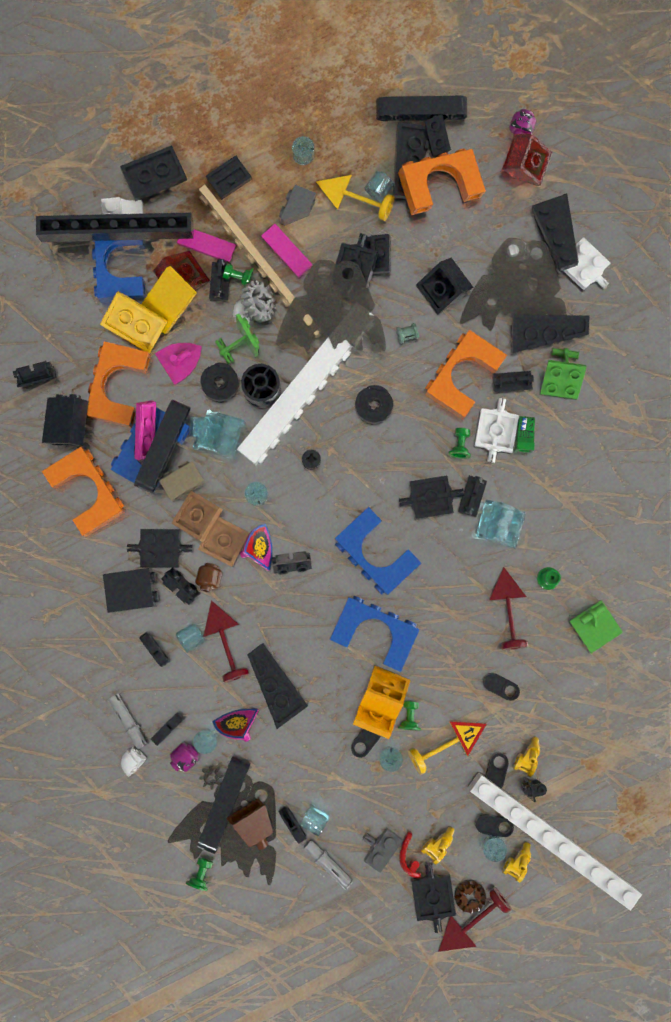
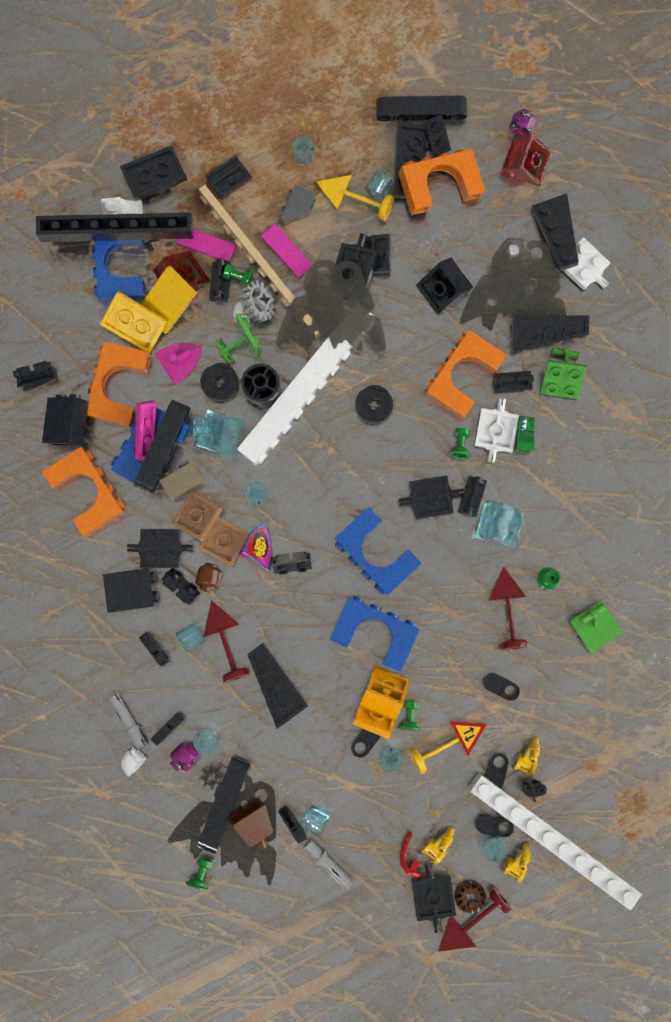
shield [212,709,259,742] -> none
black wheel [302,449,321,470] -> none
dark grey plate [362,828,403,873] -> none
sand green bush [396,322,419,344] -> none

